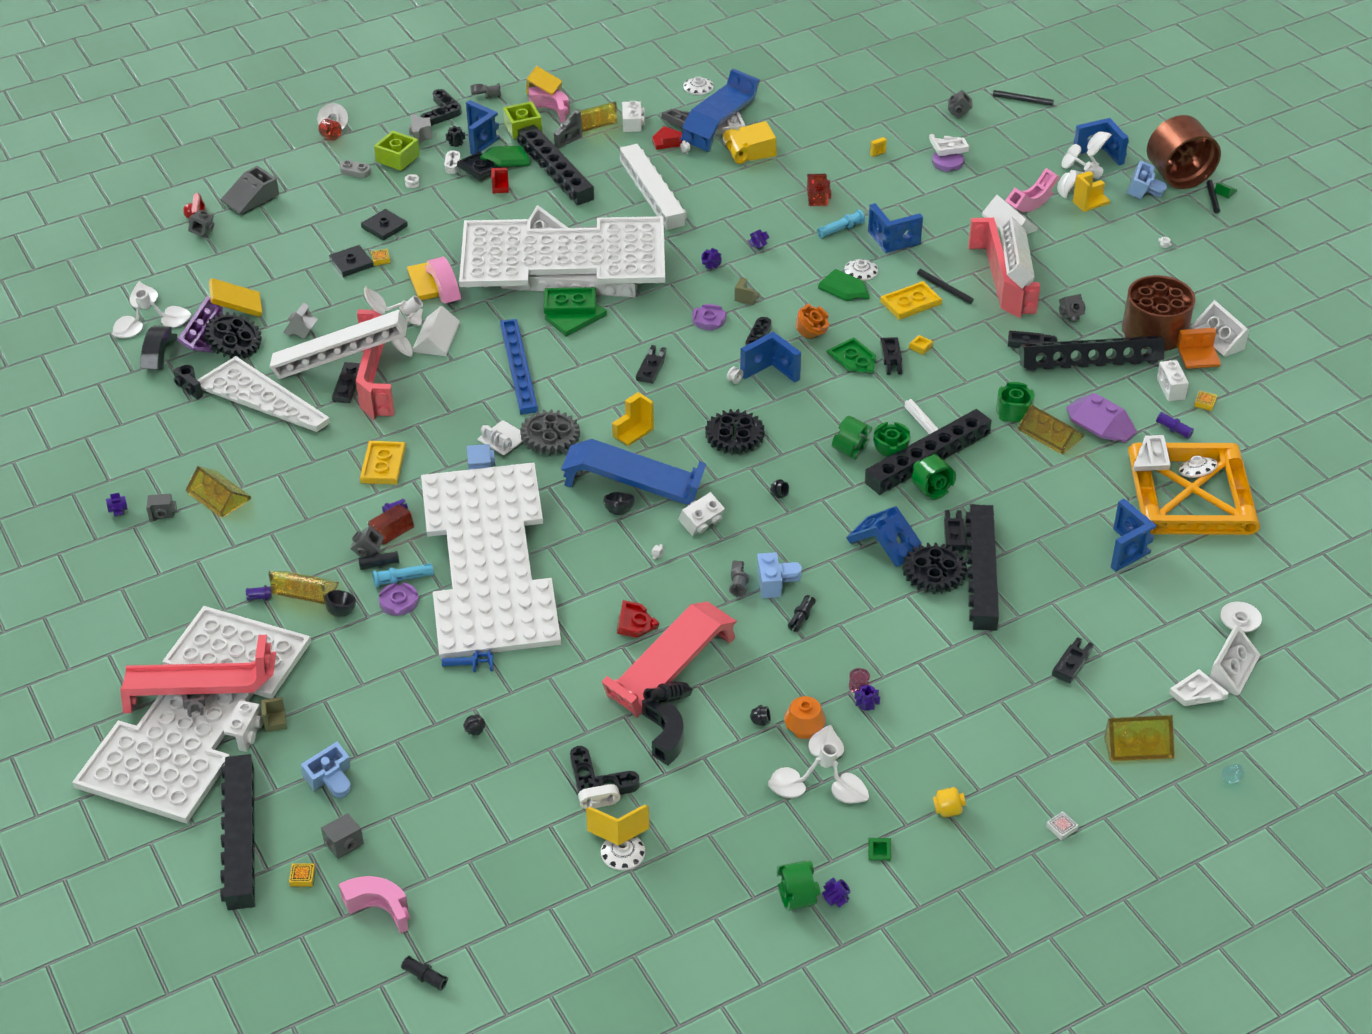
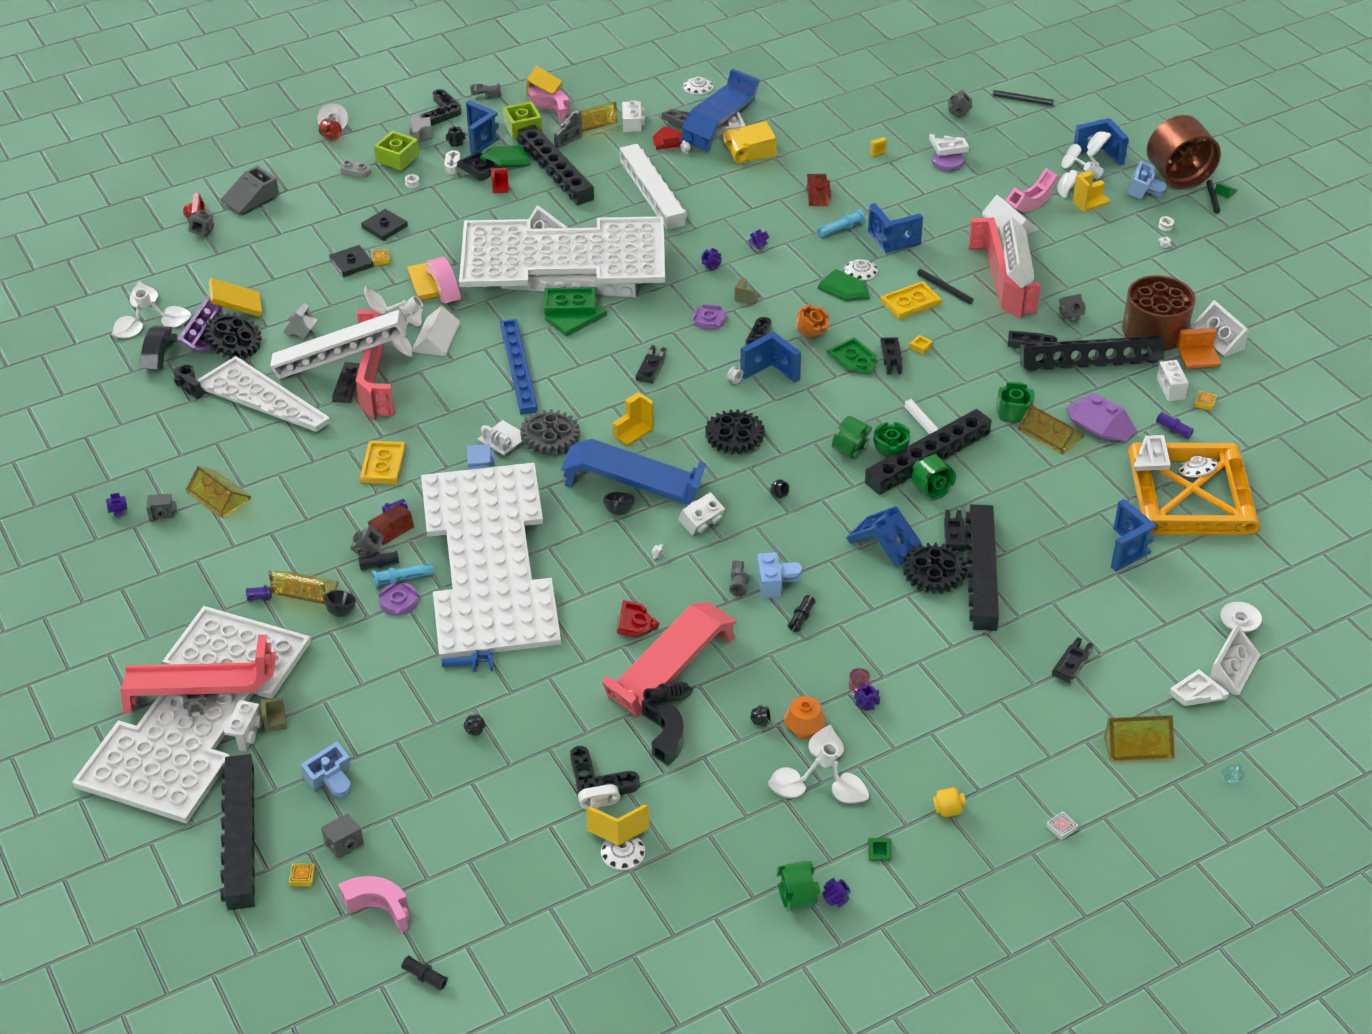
none -> white bush [1158,216,1174,231]

